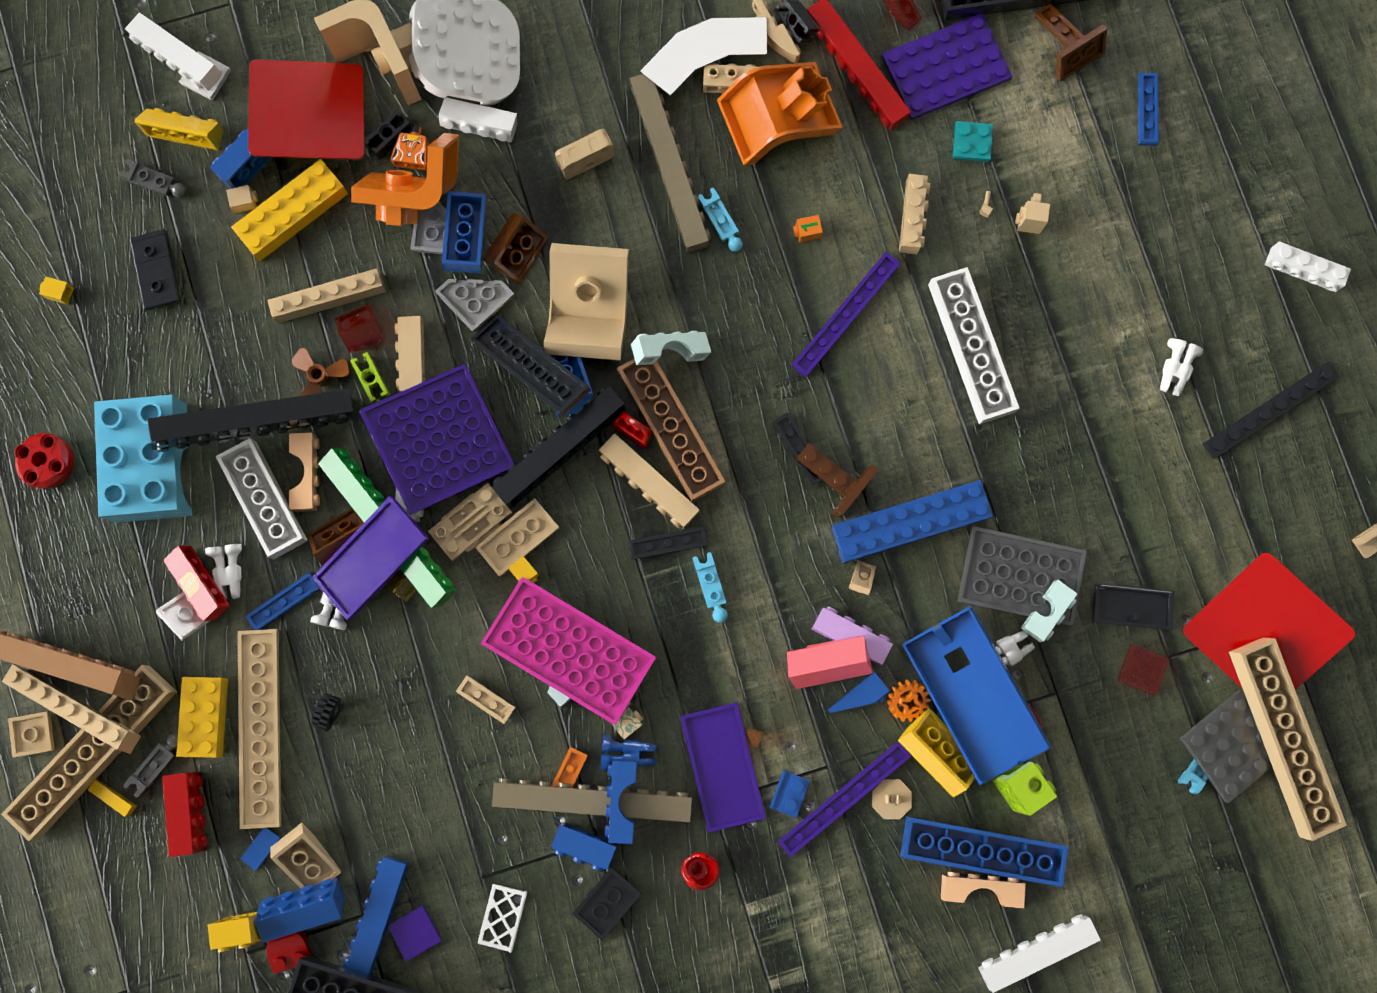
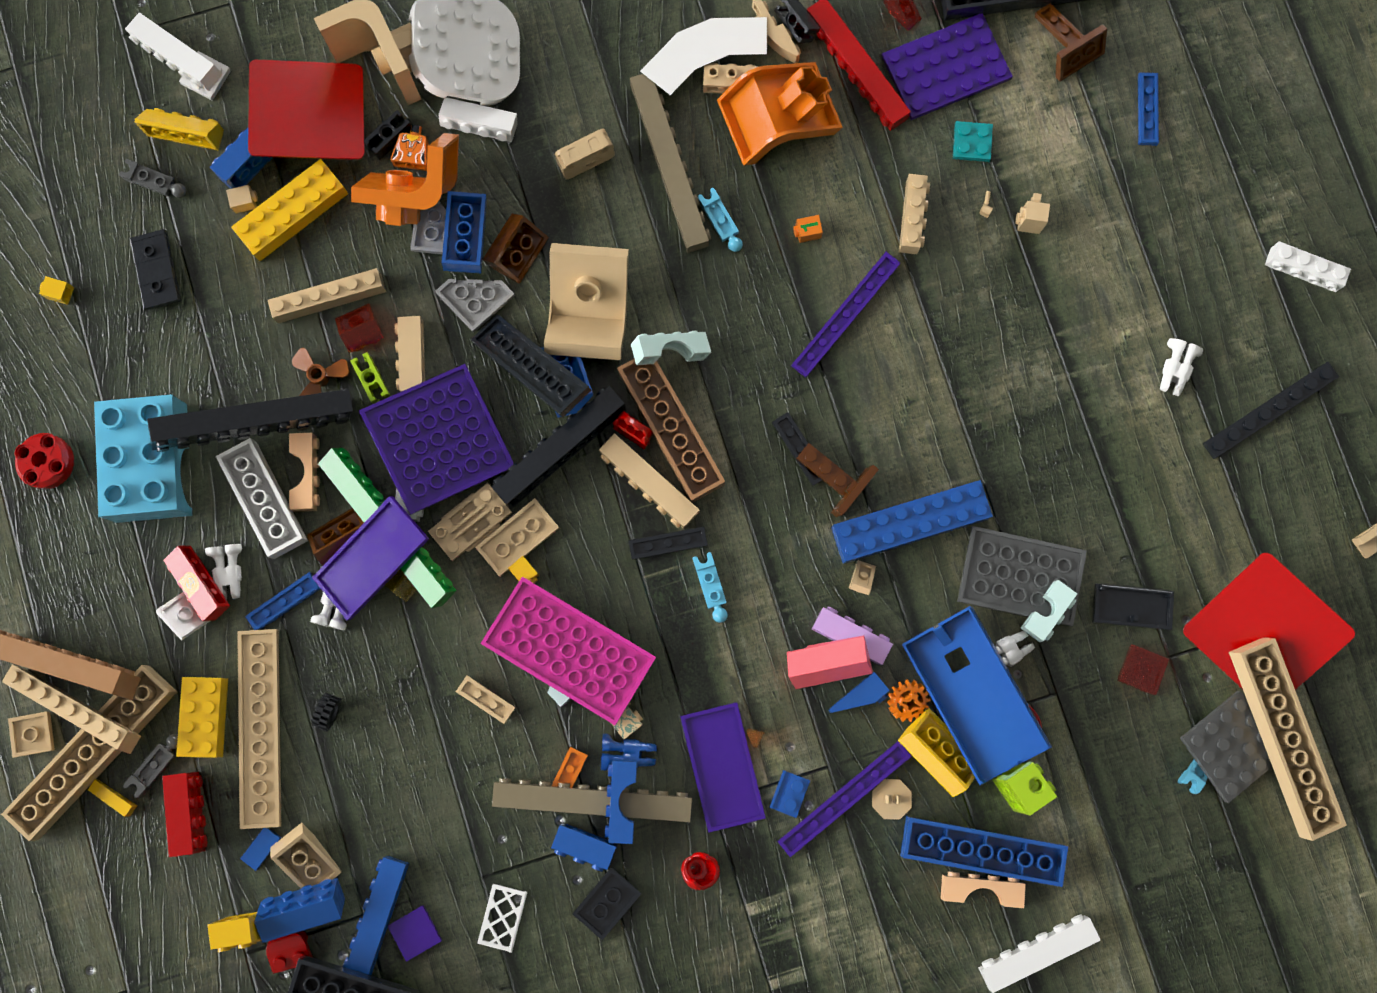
white brick [928,267,1019,425] -> none

